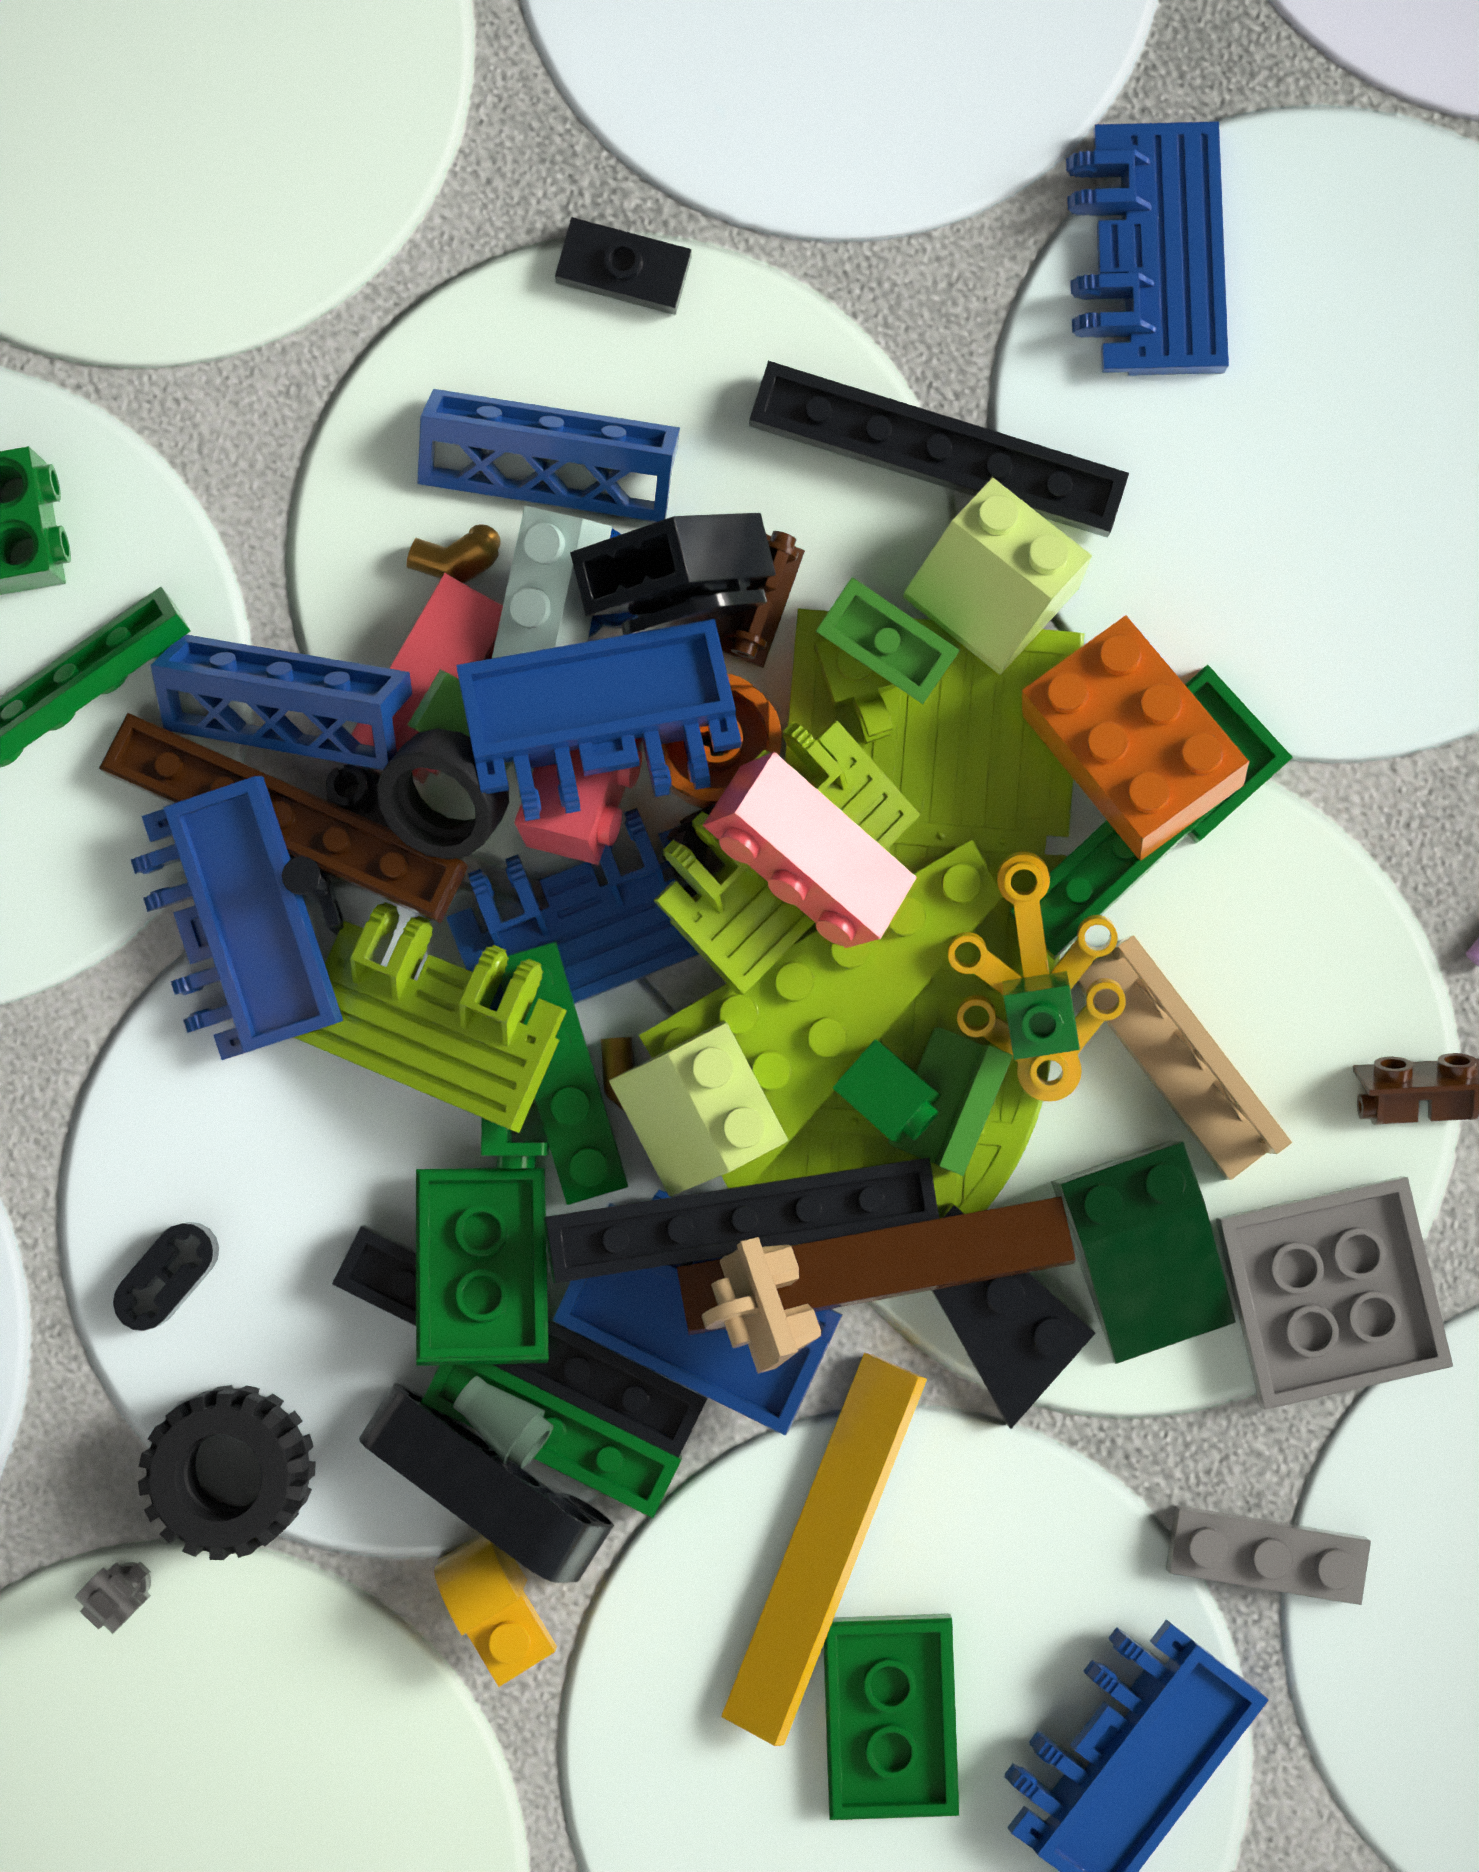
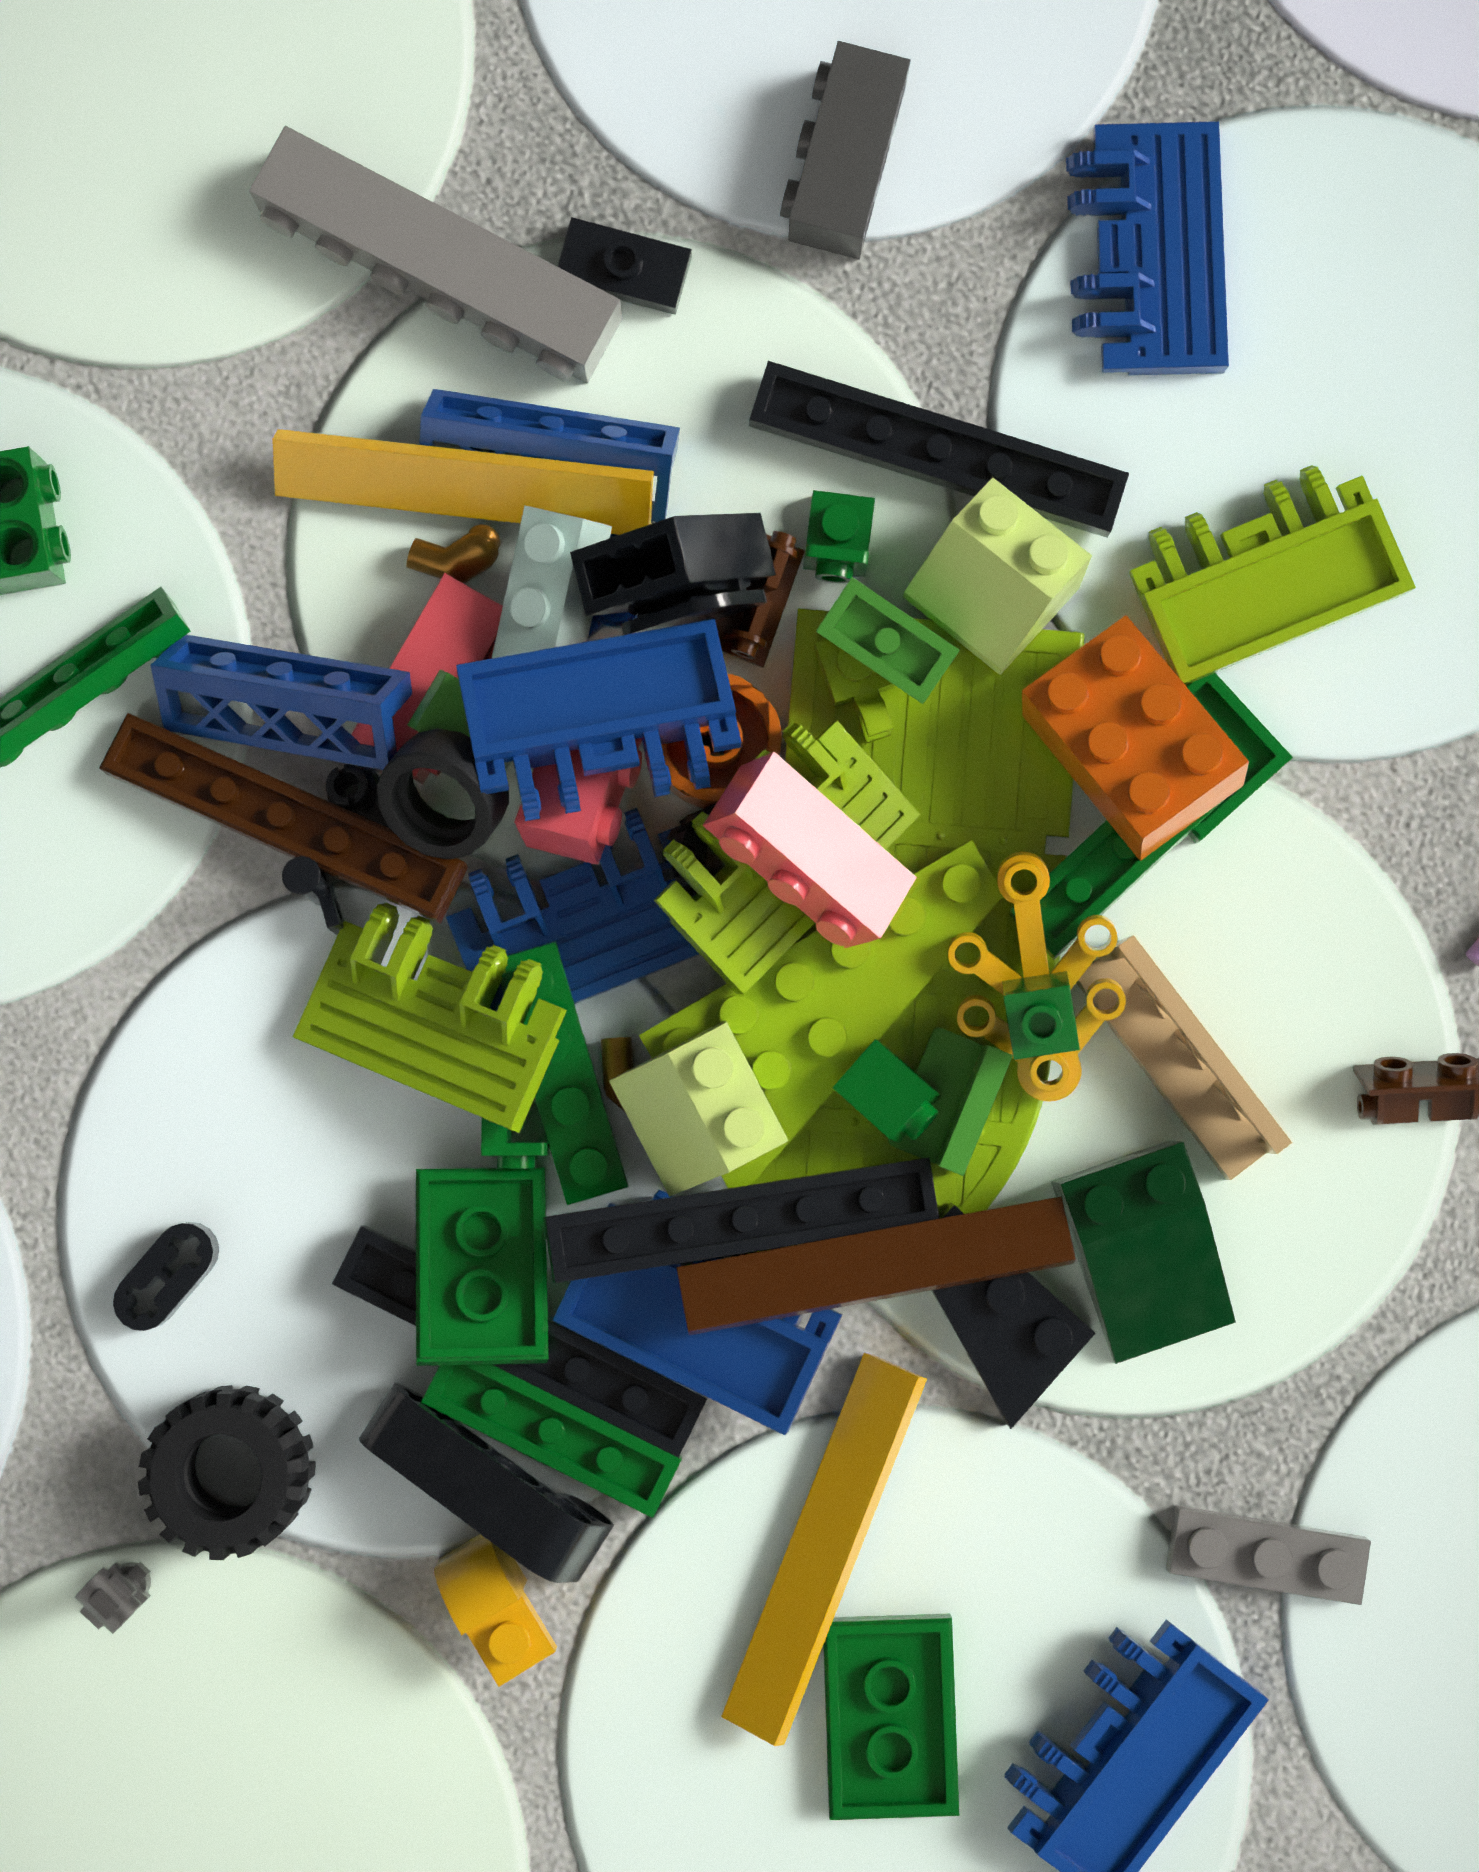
blue hinge [131,776,343,1060] -> none
sand green cone [453,1376,554,1468] -> none
tan hips [701,1237,821,1374] -> none
light grey plate [1216,1176,1454,1410] -> none
none -> light grey brick [249,125,623,384]
none -> yellow tile [272,429,654,535]
none -> dark grey brick [780,41,911,260]
none -> green bracket [803,490,875,584]
none -> lime hinge [1129,465,1416,685]

